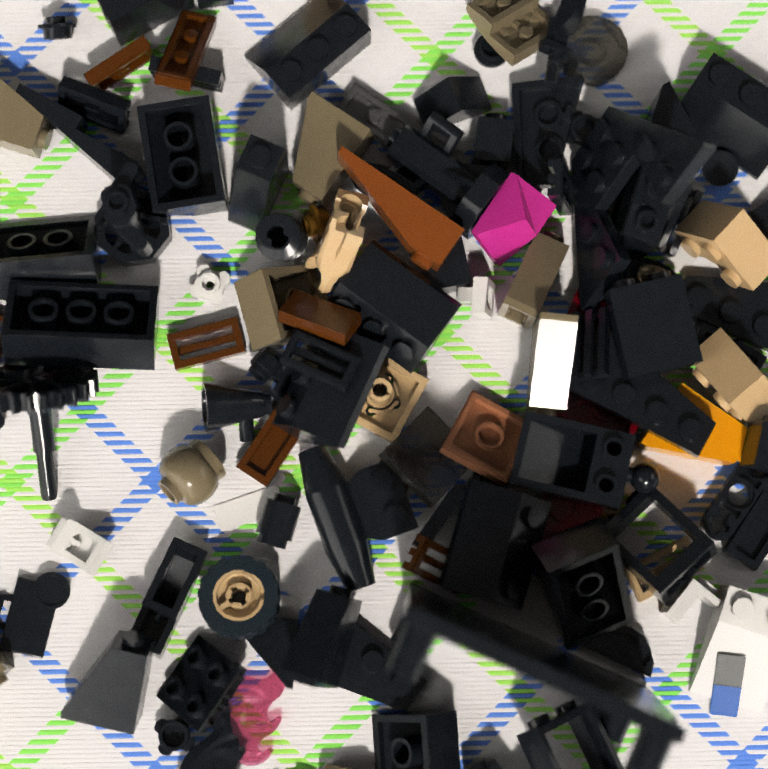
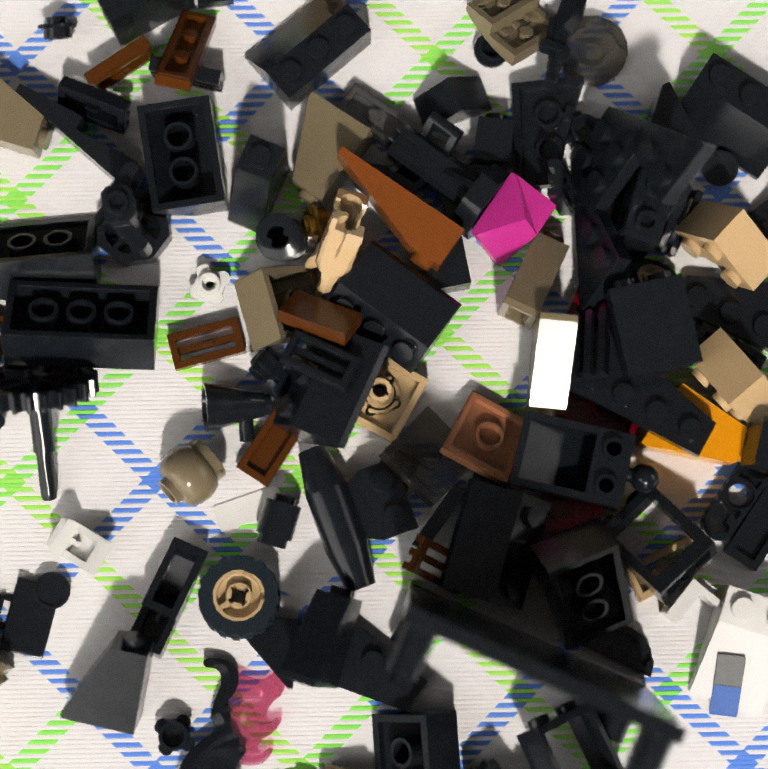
black hinge [156,634,247,733] -> none
white tile [456,276,495,319] -> none

